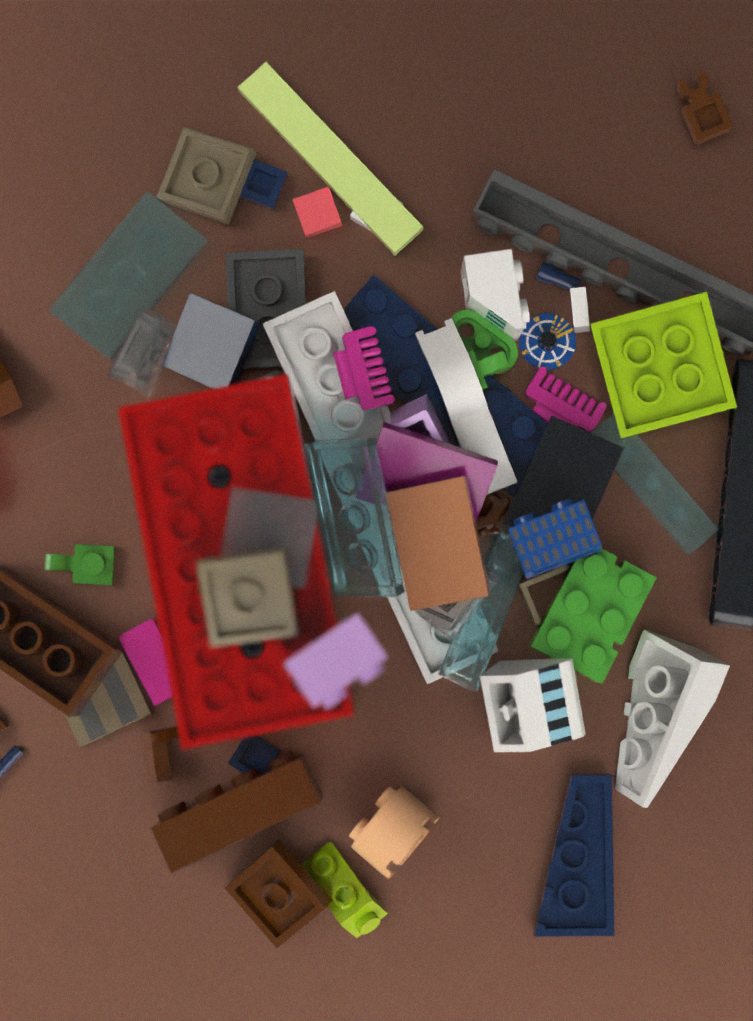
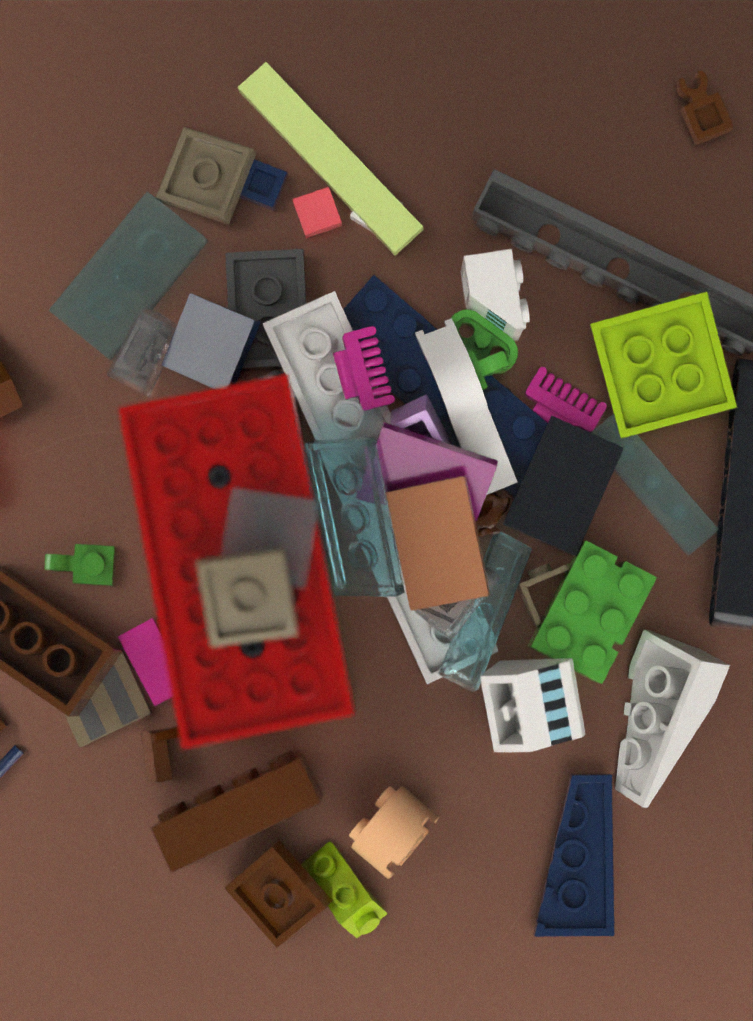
dark blue tile [228,735,282,774] -> none
lavender brick [284,613,388,709] -> none
blue brick [508,498,602,579] -> none
blue piece [519,313,576,370] -> none
dark blue piece [535,261,581,292] -> none
white tile [570,287,590,333] -> none

